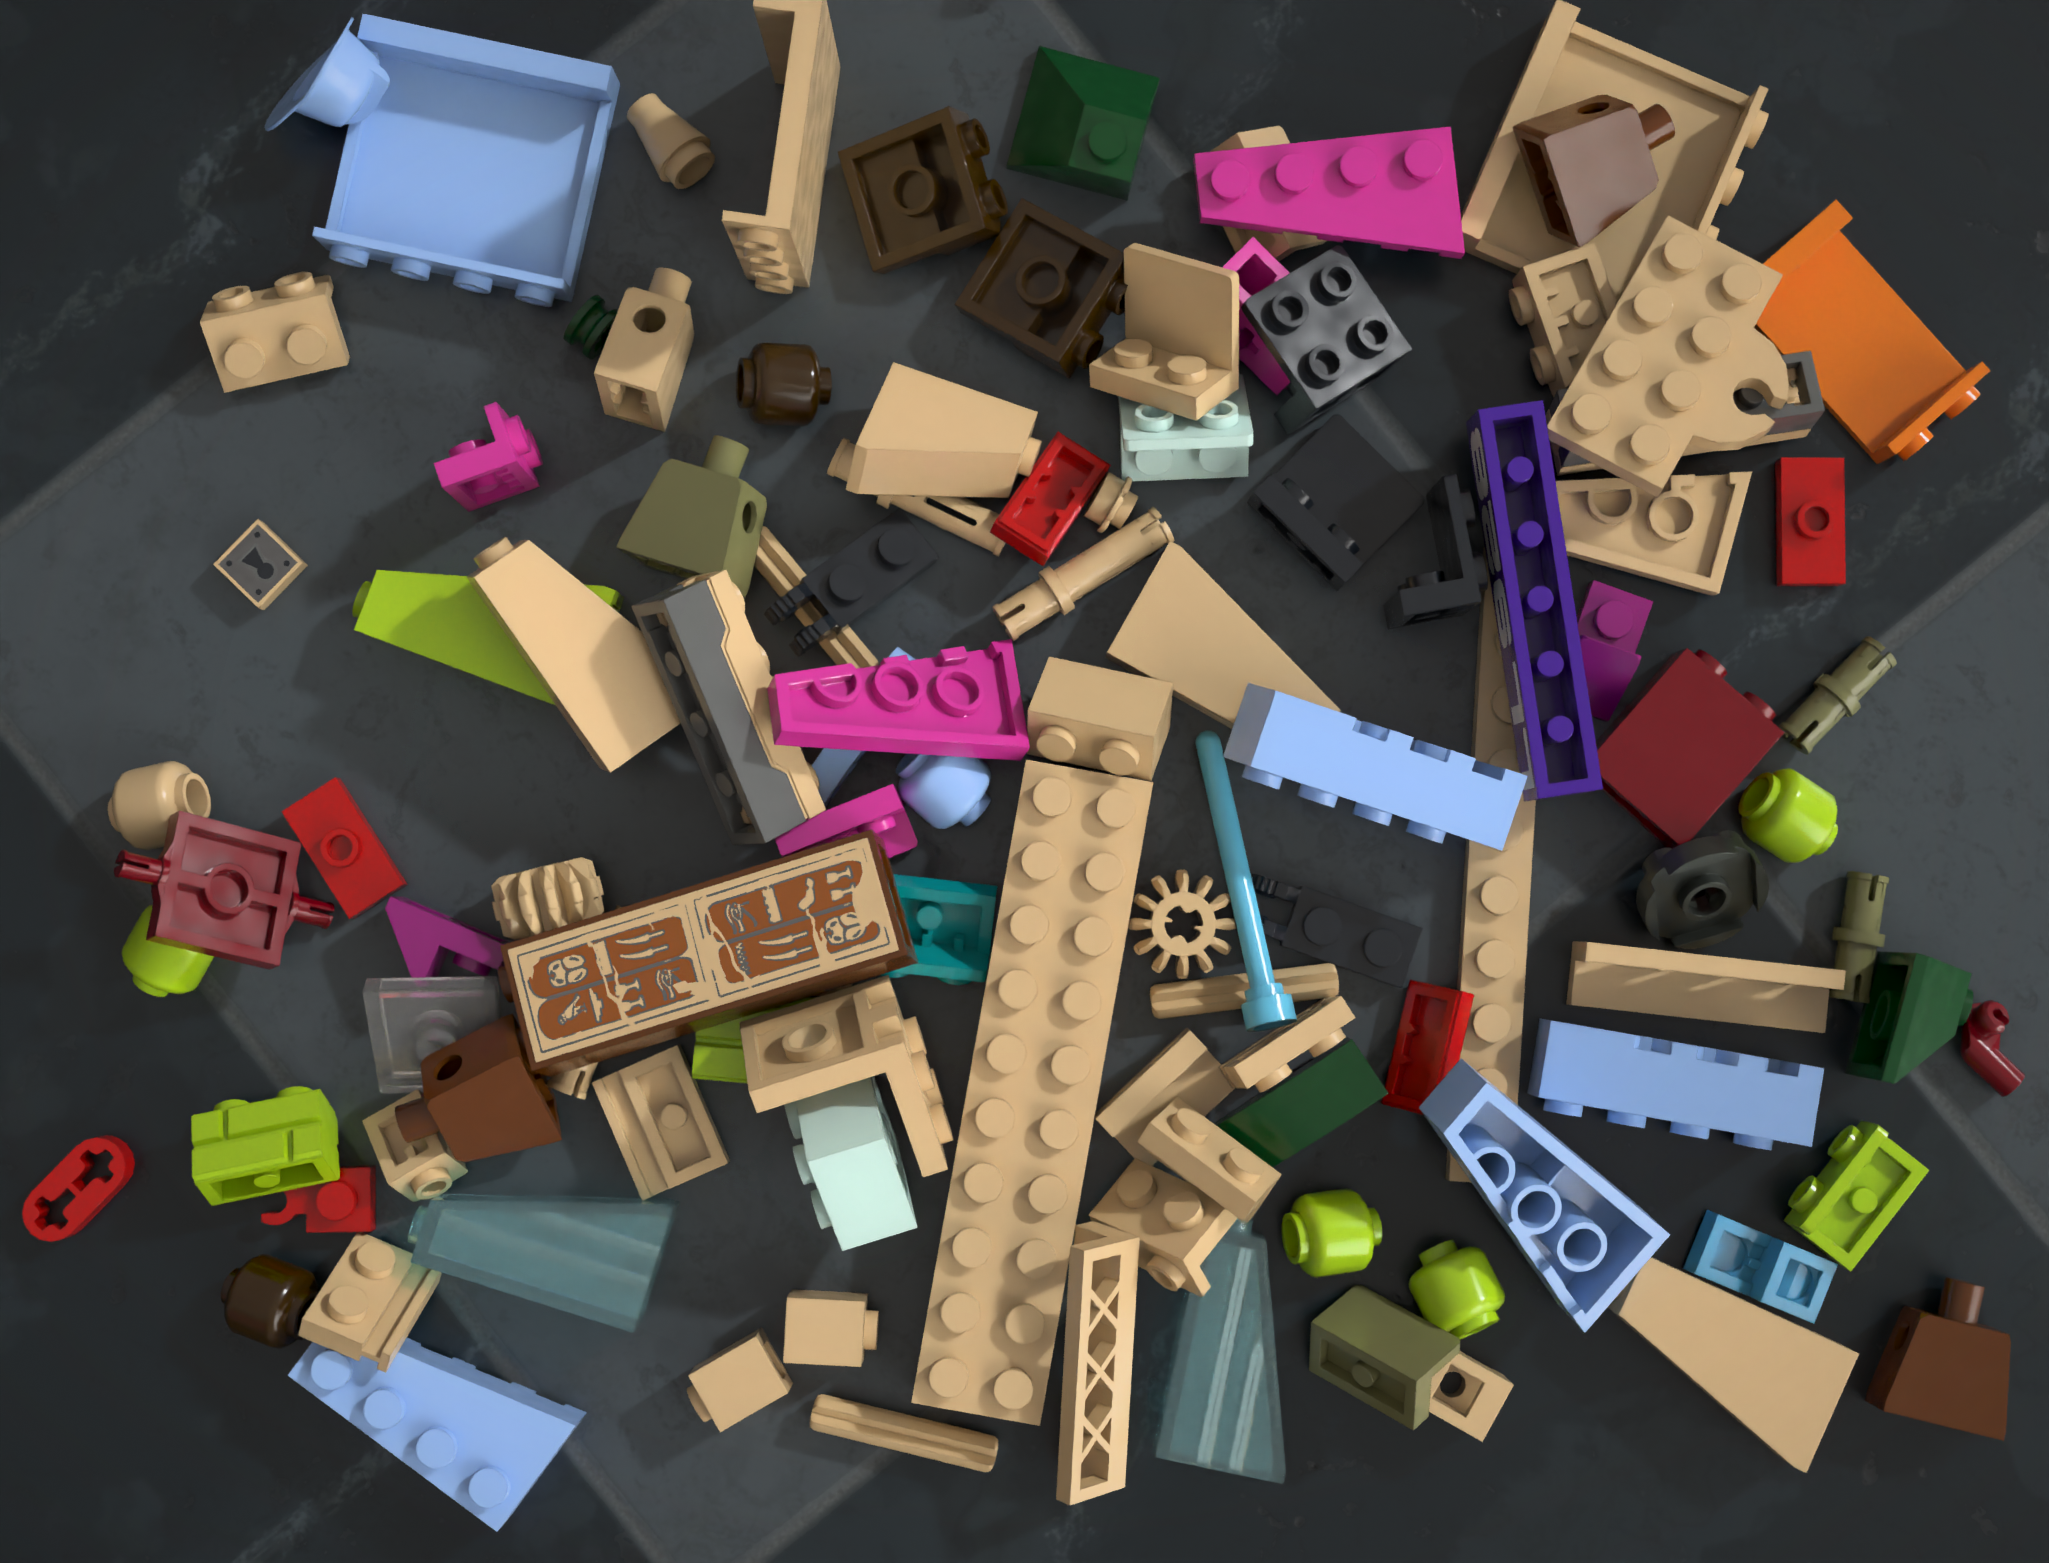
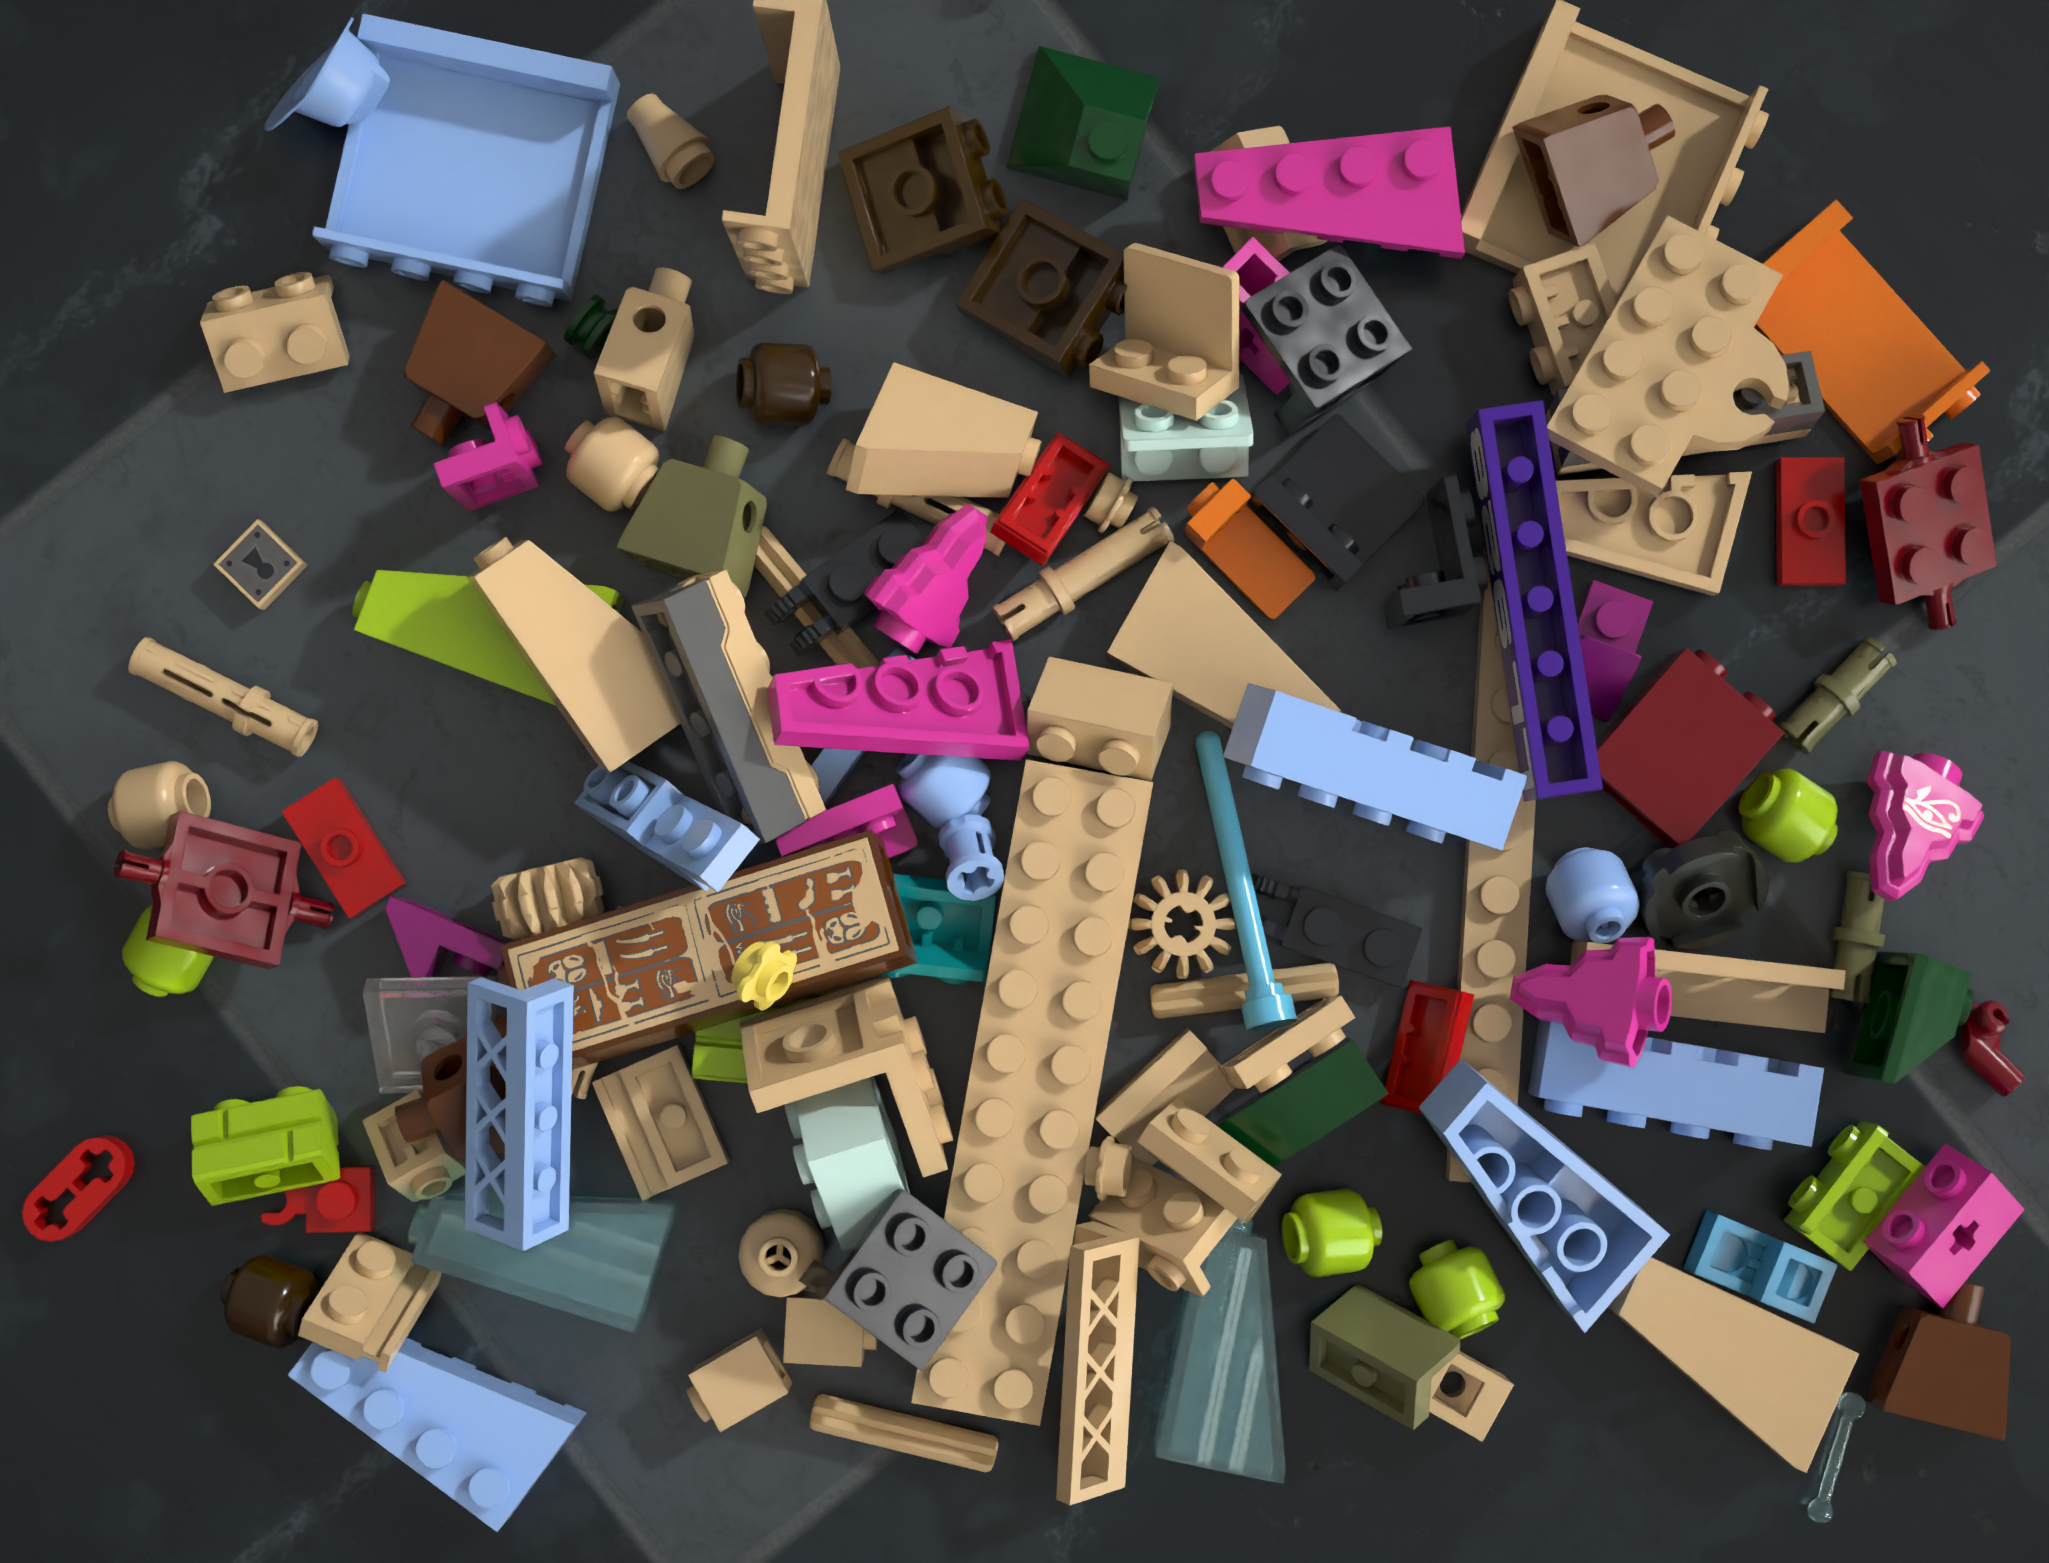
none -> tan pin [128,637,318,757]
none -> reddish brown torso [404,280,556,446]
none -> light blue fence [465,977,574,1251]
none -> tan head [565,416,659,512]
none -> light blue slope [574,761,760,892]
none -> light yellow plate [731,941,797,1011]
none -> tan head [738,1208,825,1297]
none -> bracket [799,1189,997,1371]
none -> dark pink rock [863,503,988,654]
none -> light blue bush [938,814,1005,901]
none -> tan plate [1085,1136,1133,1201]
none -> orange bracket [1183,478,1315,620]
none -> dark pink rock [1509,937,1672,1068]
none -> light blue head [1545,847,1640,943]
none -> clear light blue hinge [1807,1392,1866,1524]
none -> dark red plate [1860,414,1997,630]
none -> dark pink brick [1864,1144,2025,1309]
none -> dark pink rock [1866,750,1984,902]

